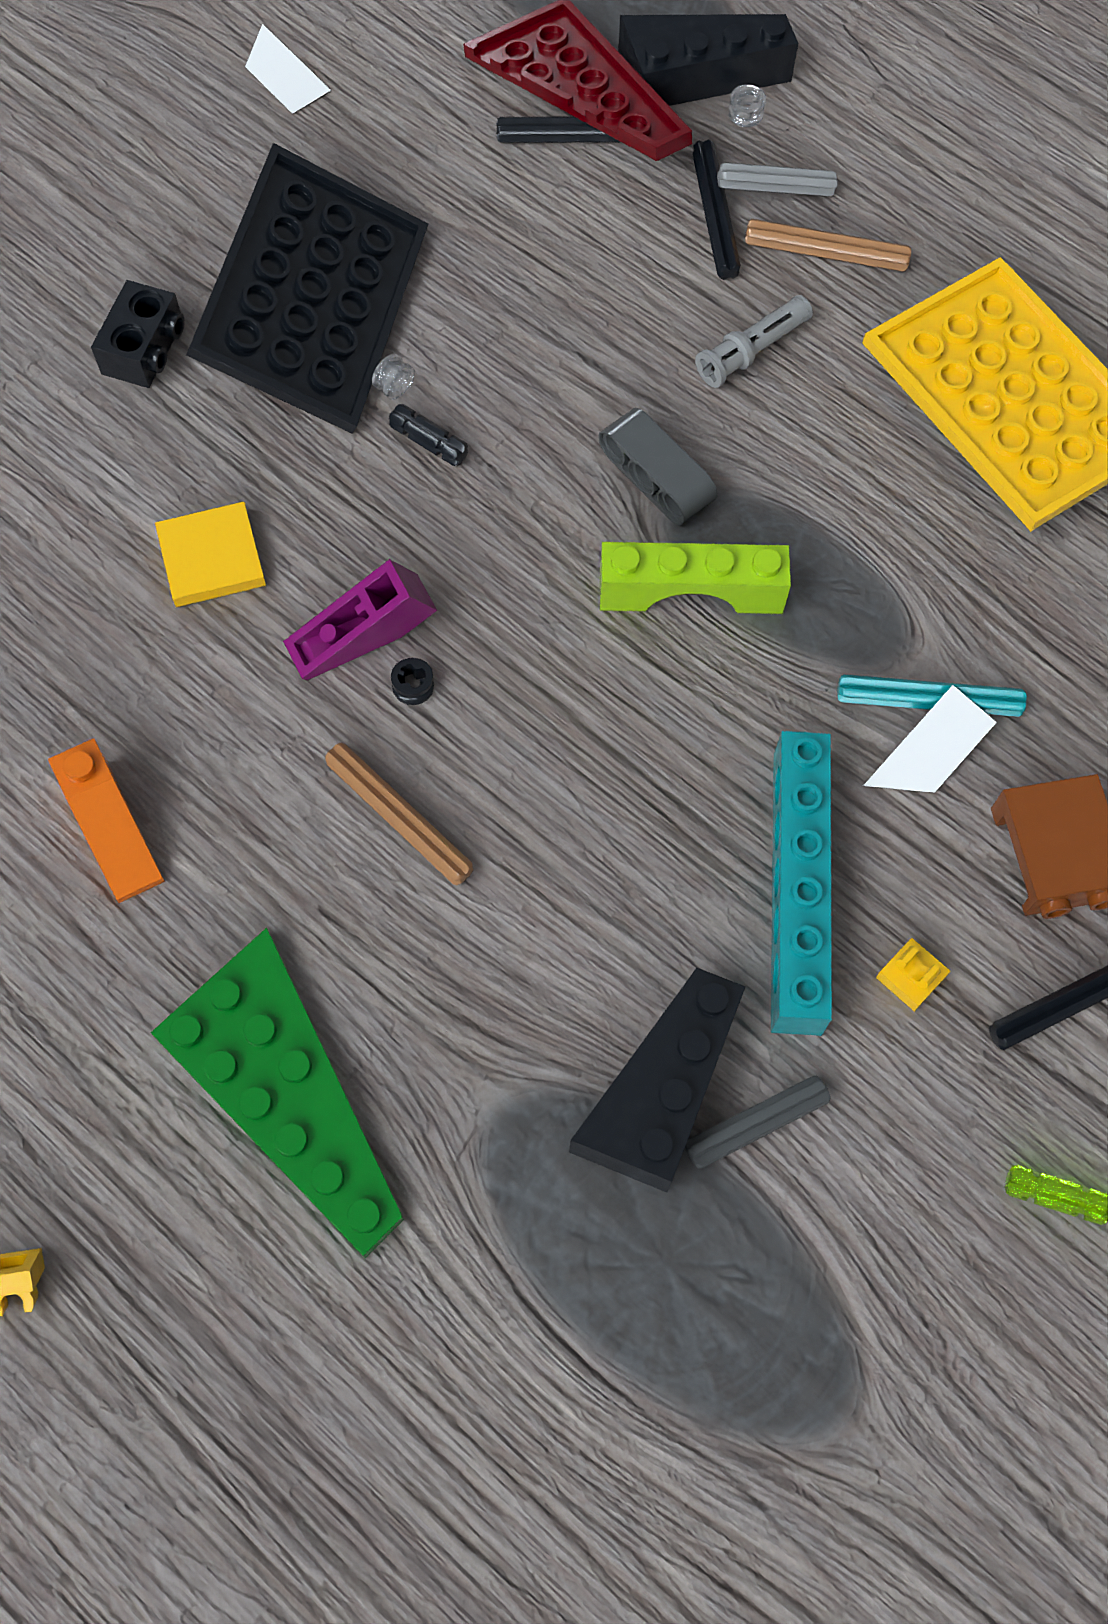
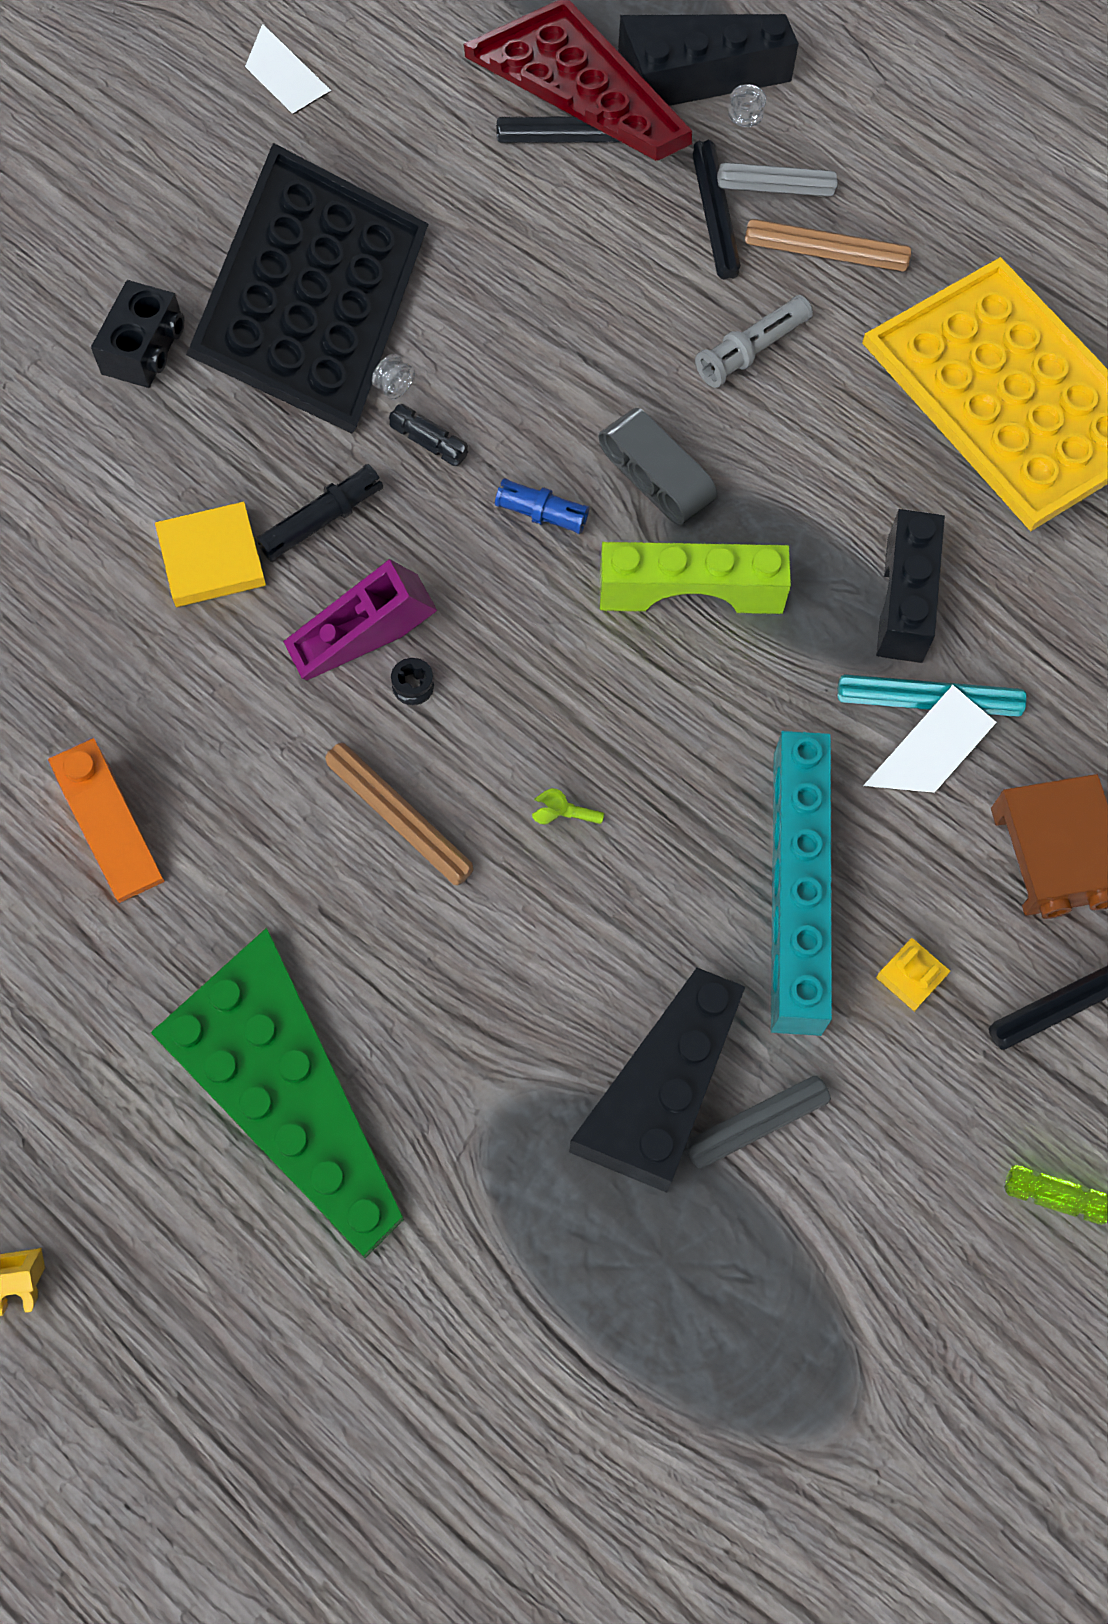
none -> black pin [255,464,384,562]
none -> blue pin [495,478,590,534]
none -> lime hand [532,788,604,825]
none -> black arch [876,509,945,663]

